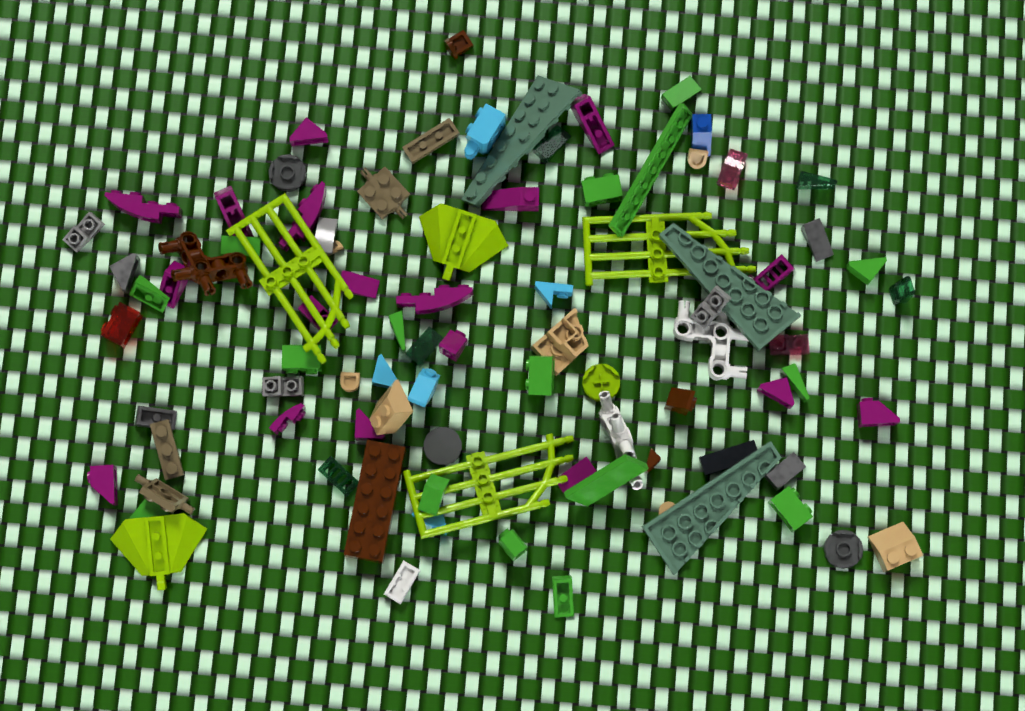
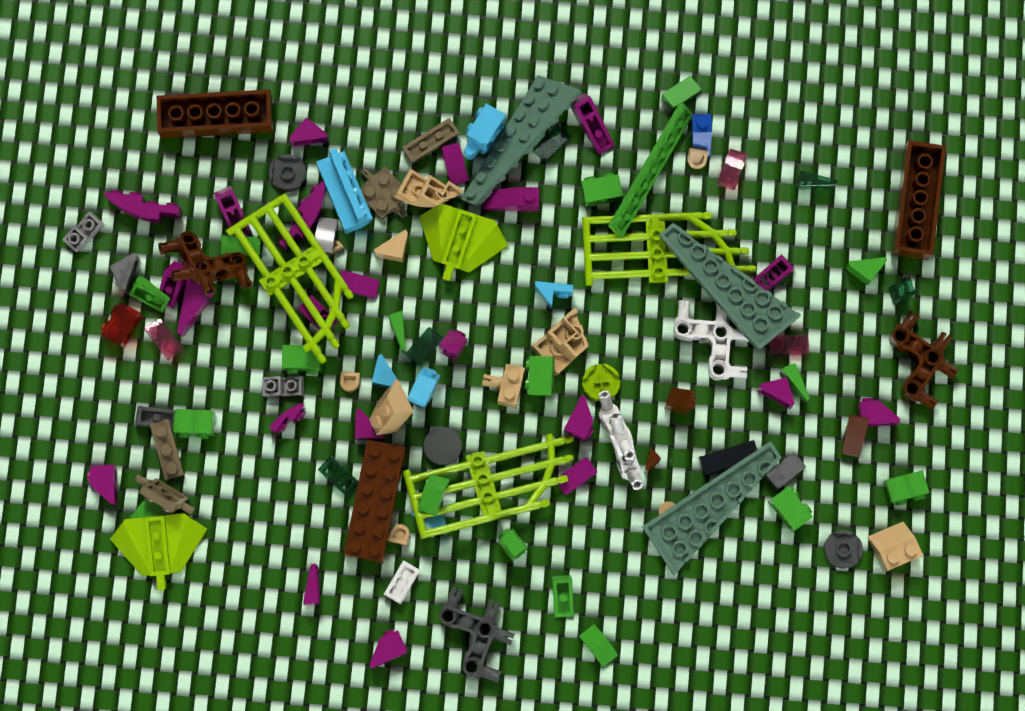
magenta slope [396,284,473,315] -> none
reddish brown tile [444,30,473,59] -> none
bright green tile [564,454,649,507] -> none
light grey slope [690,285,731,329] -> none
flat silver slope [801,218,834,262] -> none
none -> clear pink slope [144,318,184,360]
none -> reddish brown brick [156,89,274,139]
none -> bright green brick [173,409,216,439]
none -> magenta slope [177,279,214,337]
none -> magenta slope [303,564,321,605]
none -> medium azure brick [316,148,373,234]
none -> magenta slope [369,629,408,669]
none -> tan slope [374,229,408,262]
none -> tan tile [388,524,410,546]
none -> tan slope [394,168,463,207]
none -> dark grey pin [439,586,515,683]
none -> magenta slope [441,143,469,185]
none -> tan brick [482,364,525,409]
none -> magenta slope [563,395,595,442]
none -> bright green slope [579,624,618,667]
none -> reddish brown slope [841,415,869,457]
none -> bright green brick [884,470,930,506]
none -> reddish brown pin [889,311,959,411]
none -> reddish brown brick [891,140,946,260]

